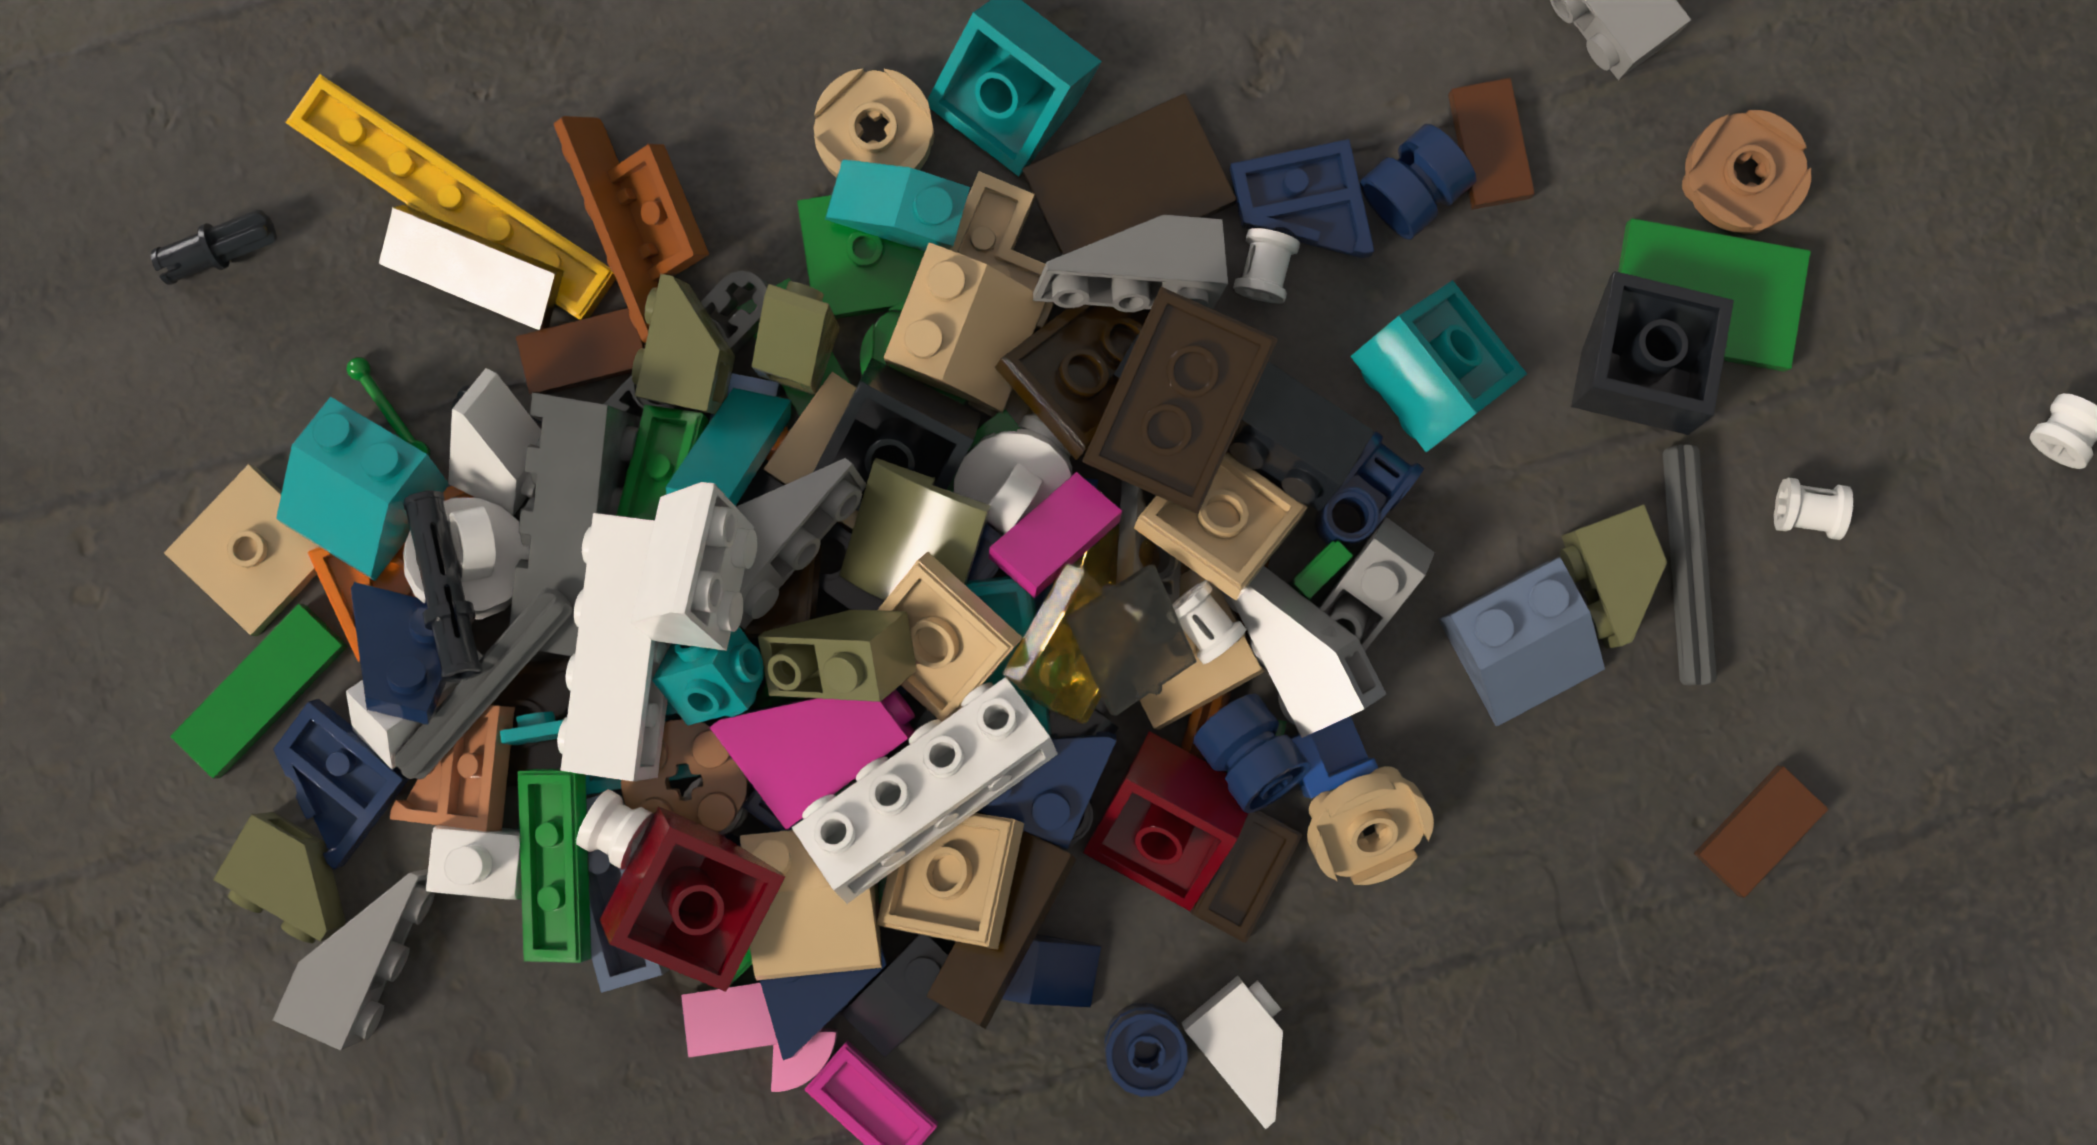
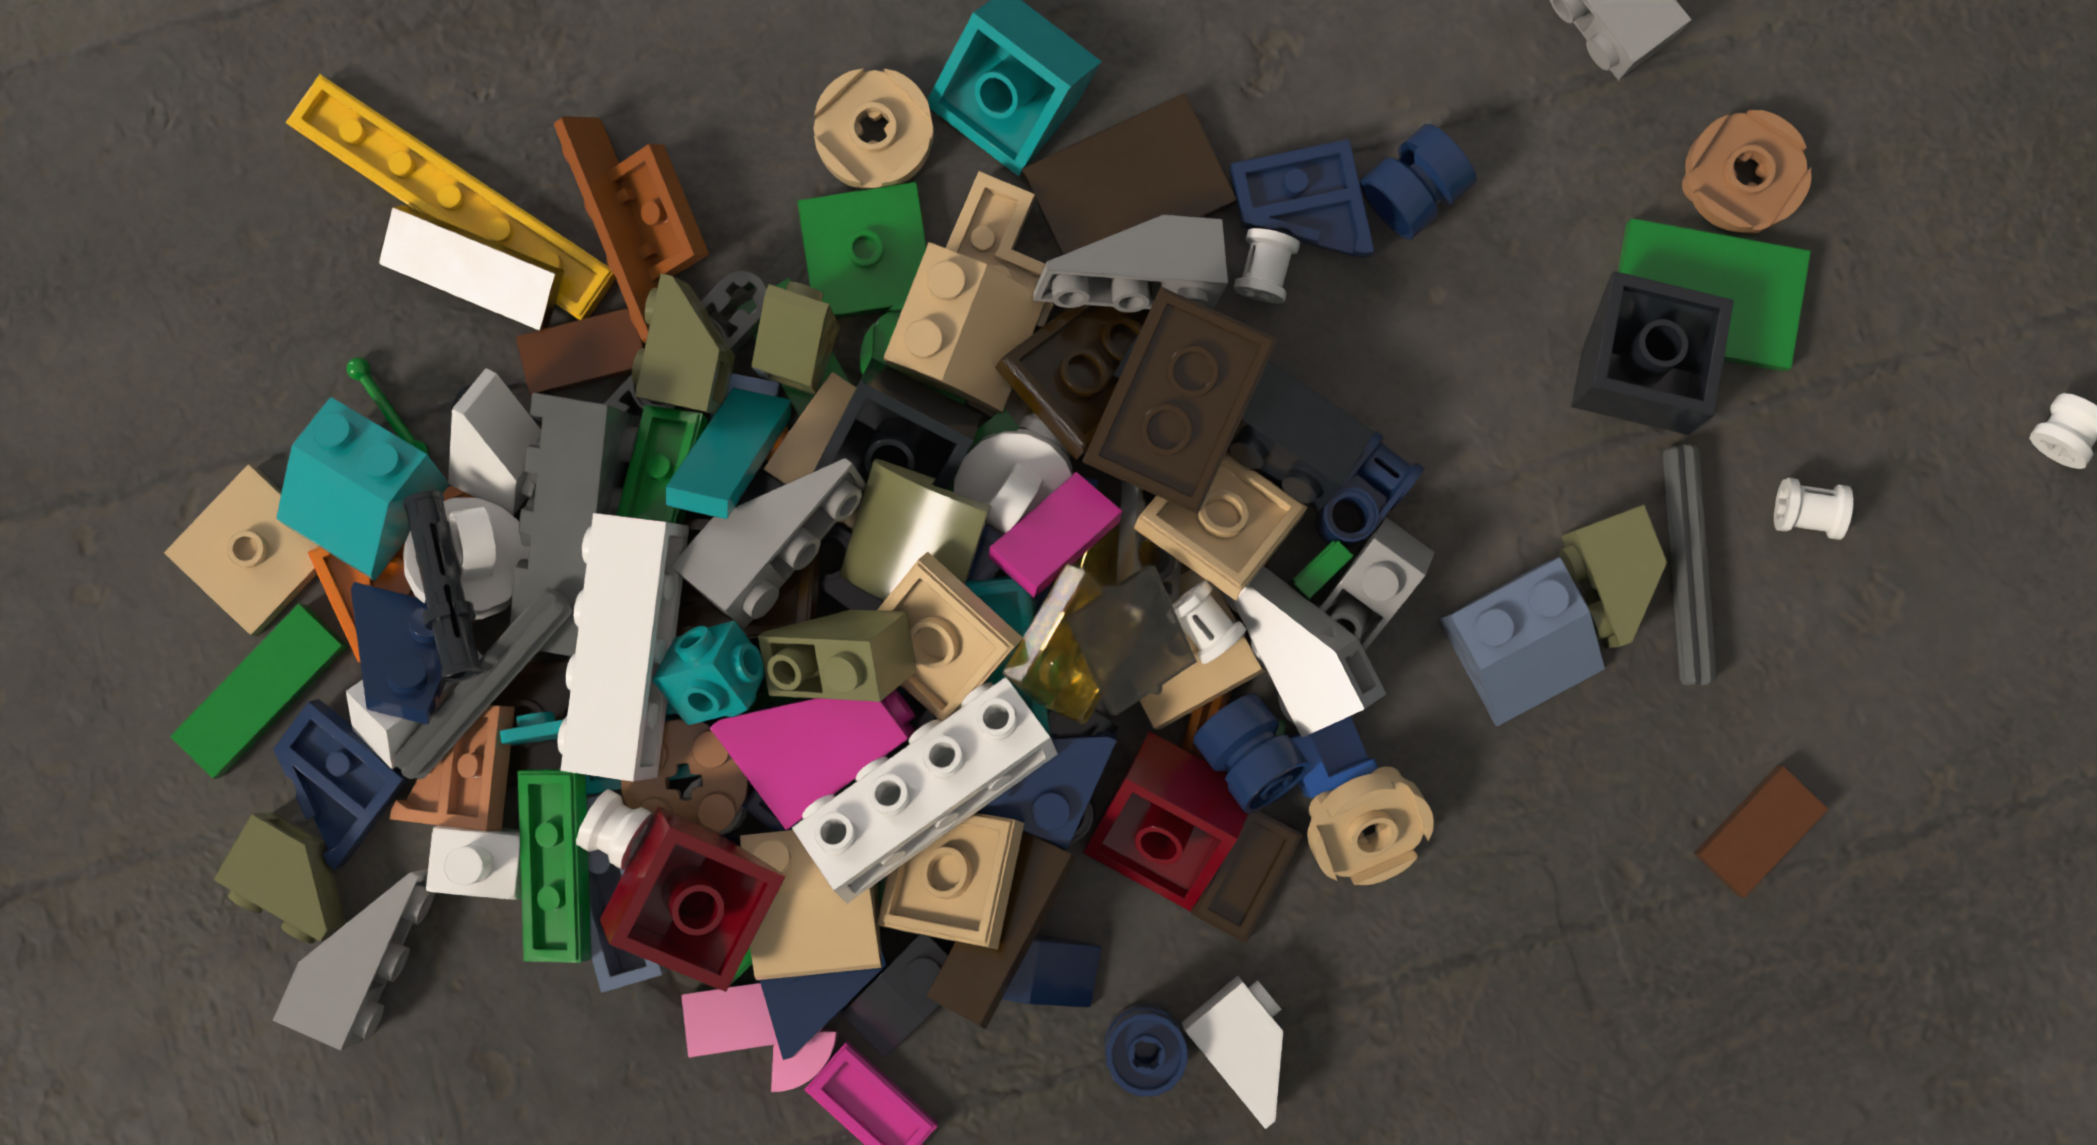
black axle [151,210,277,285] -> none
white slope [631,482,757,651] -> none
teal slope [825,159,970,252] -> none
teal slope [1350,280,1527,452] -> none
reddish brown tile [1448,78,1535,210] -> none

